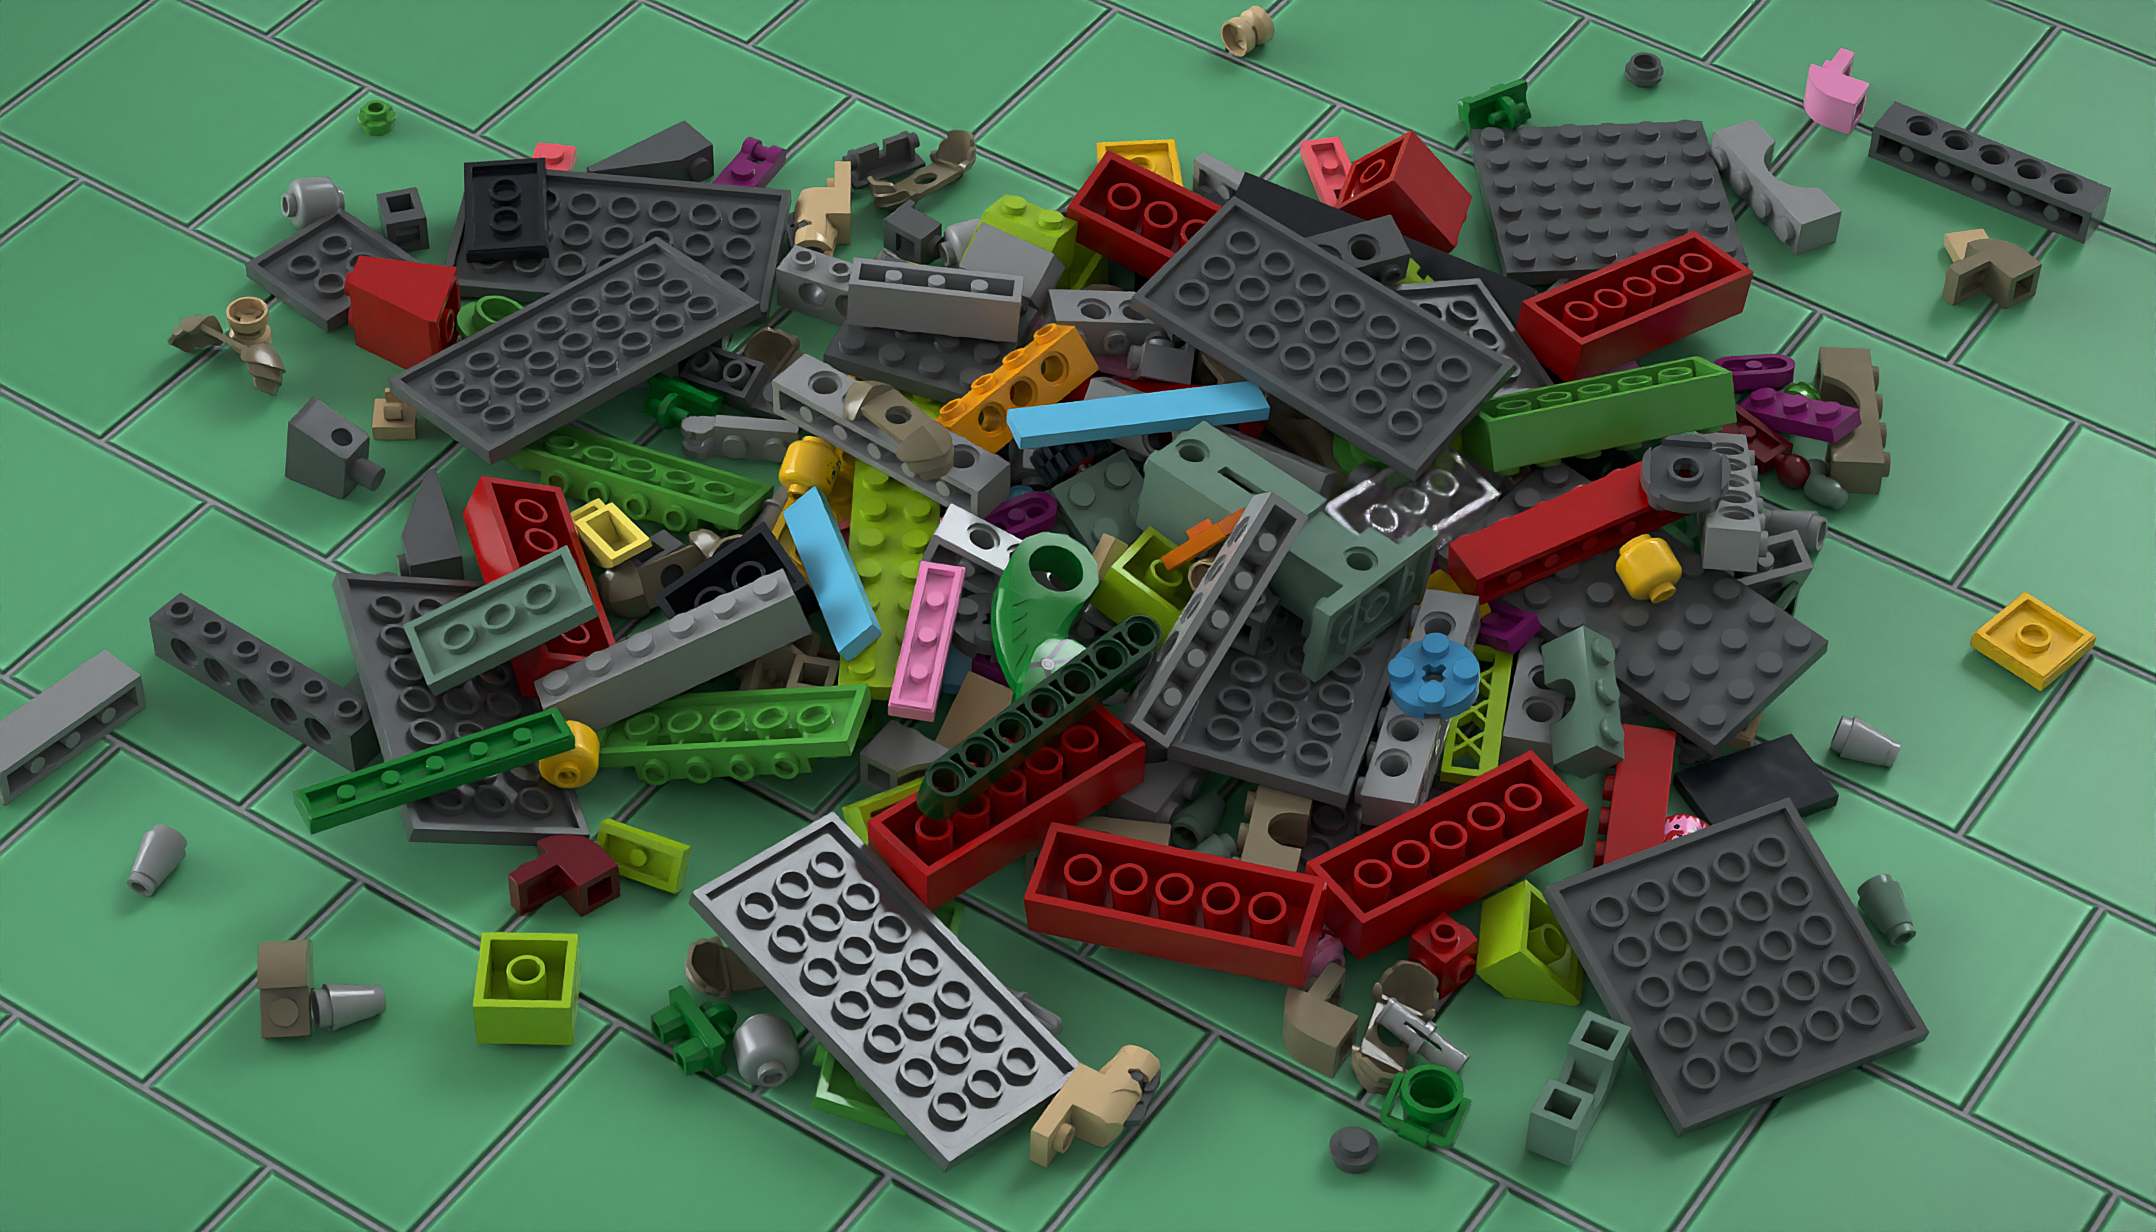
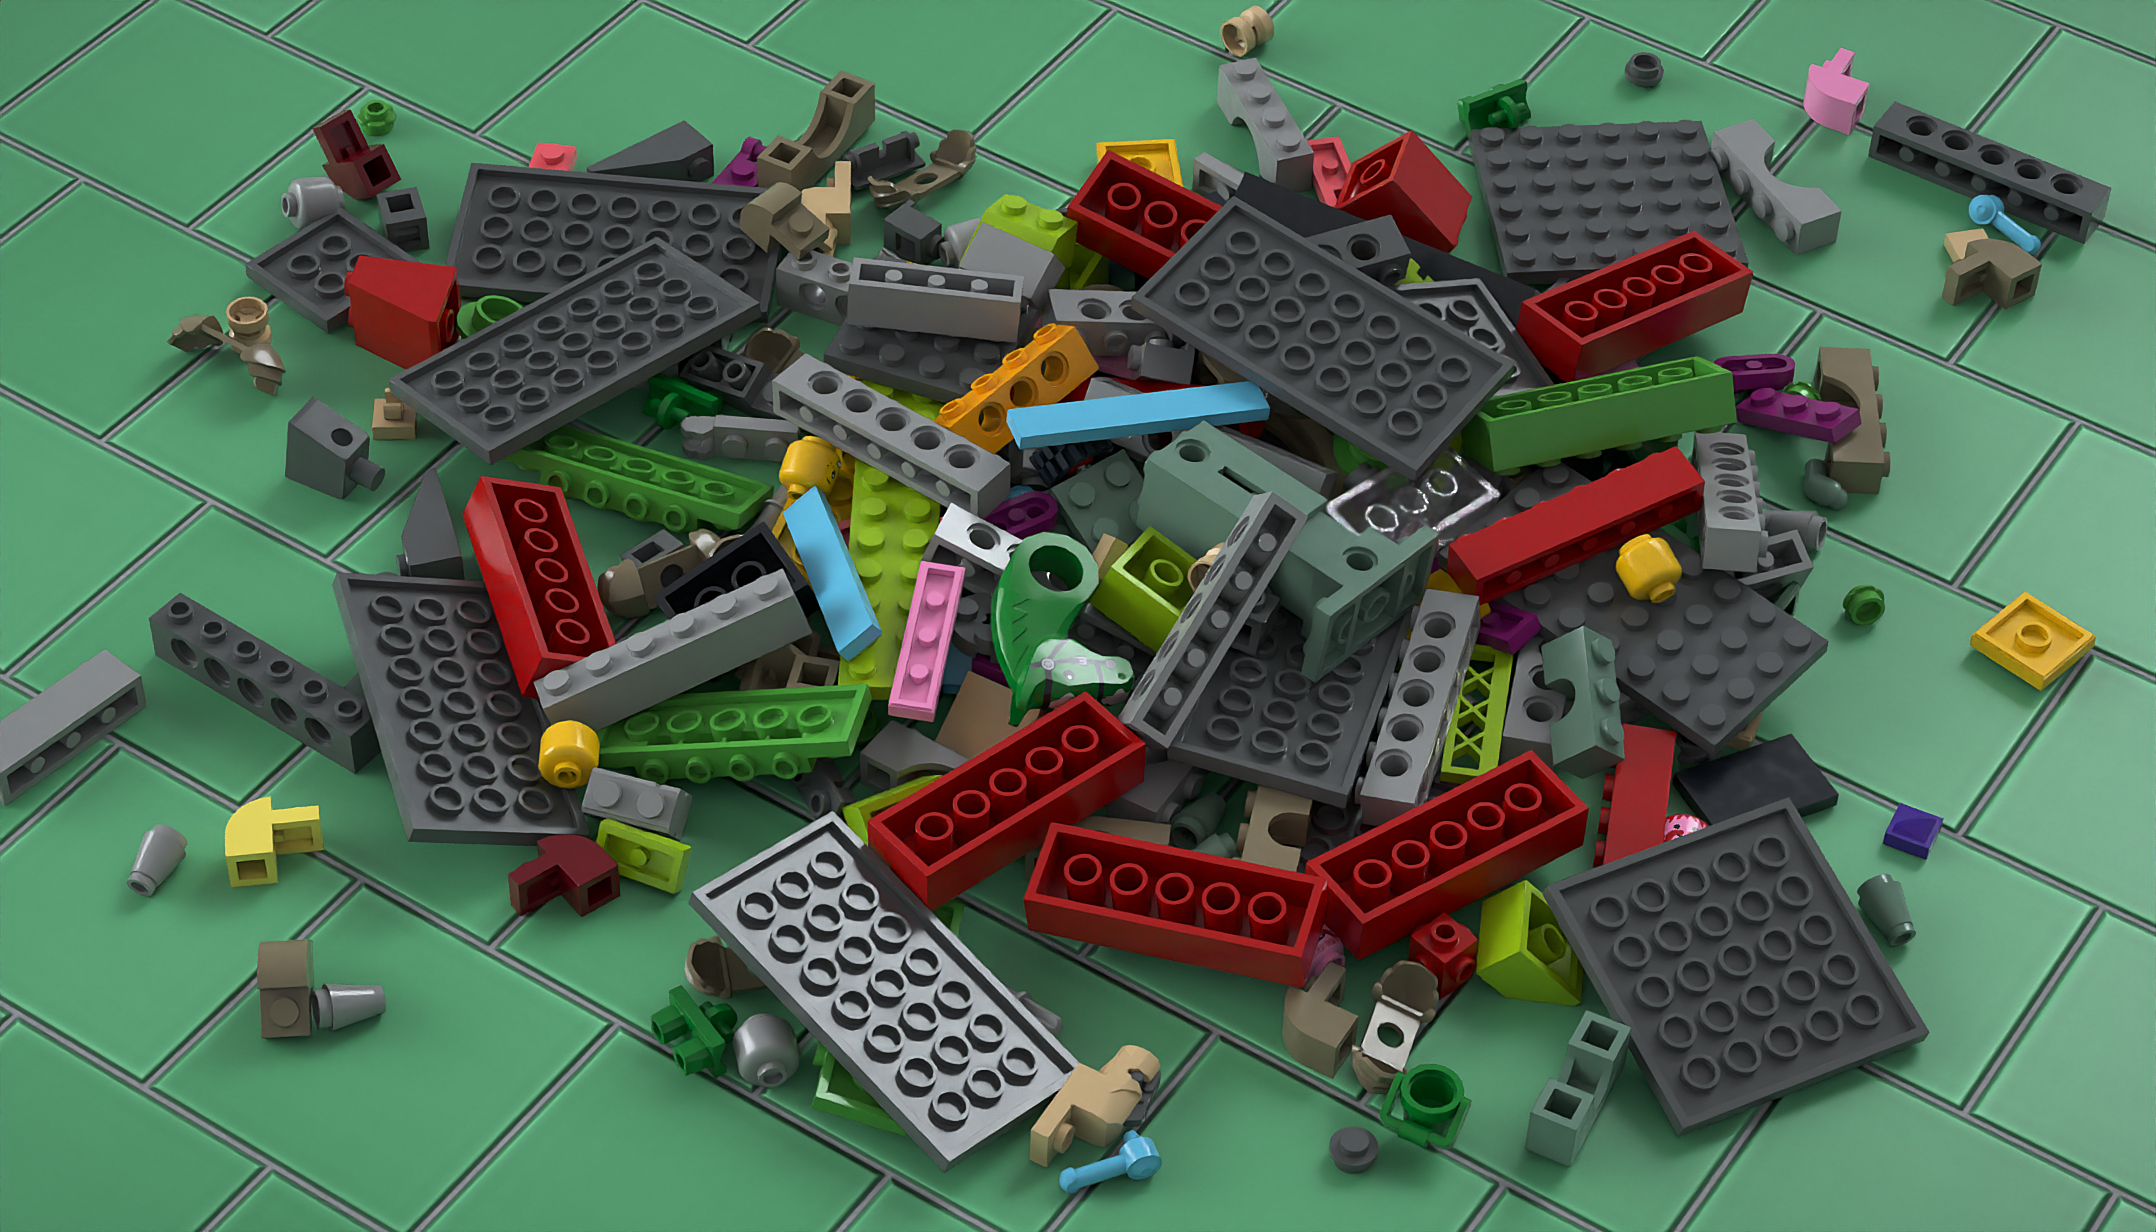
green tile [293,707,575,835] -> none
sand green plate [403,545,600,697] -> none
black tile [464,157,549,263] -> none
lime brick [472,932,582,1045] -> none
light yellow slope [570,498,652,569] -> none
dark tan piece [843,380,955,481] -> none
dark green beam [916,614,1162,820] -> none
orange plate [1160,507,1245,571] -> none
light grey pin [1375,997,1470,1074] -> none
dark azure plate [1388,633,1480,719] -> none
dark grey plate [1640,434,1731,514] -> none
dark red plate [1717,403,1811,488] -> none
light grey cone [1829,716,1901,768] -> none
none -> light yellow brick [225,796,324,888]
none -> dark red brick [312,109,401,199]
none -> light grey brick [581,767,692,840]
none -> dark tan brick [739,182,830,260]
none -> dark tan arch [757,71,875,192]
none -> dark grey hinge [792,757,857,826]
none -> medium azure piece [1059,1130,1162,1194]
none -> light grey arch [1217,58,1314,193]
none -> bright green plate [1842,585,1885,625]
none -> dark purple tile [1883,803,1944,859]
none -> medium azure piece [1969,195,2041,255]

